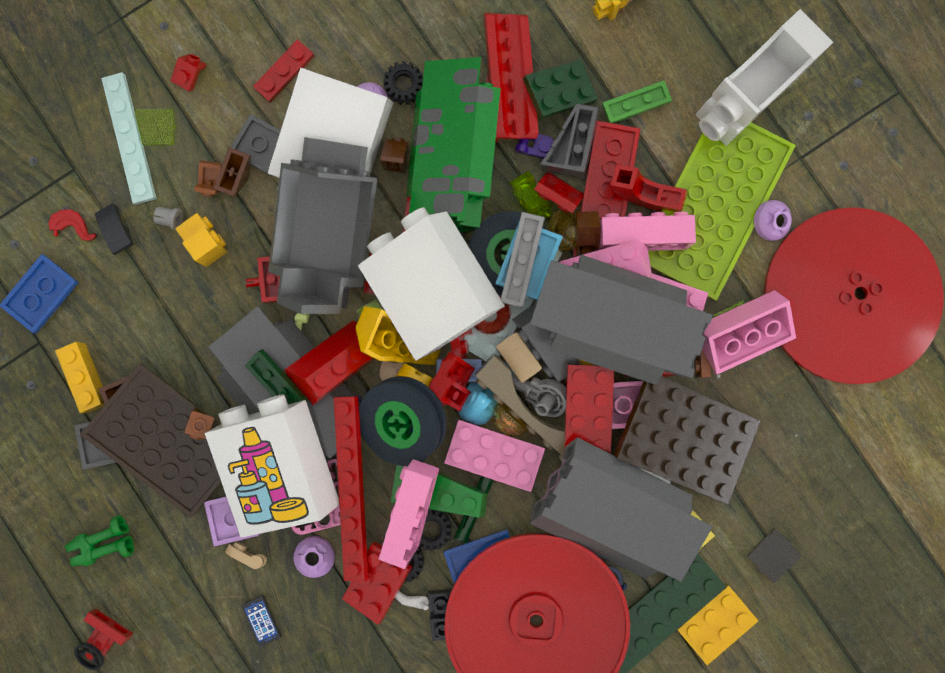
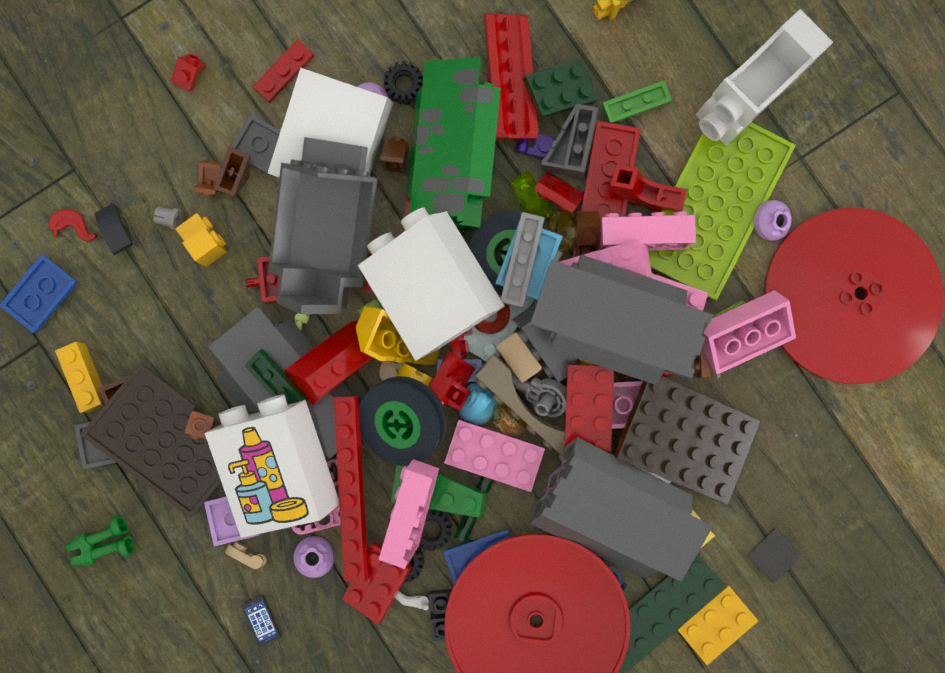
red piece [74,609,133,670] -> none
light aqua plate [101,72,157,205] -> none
clear neon green piece [135,109,177,146] -> none

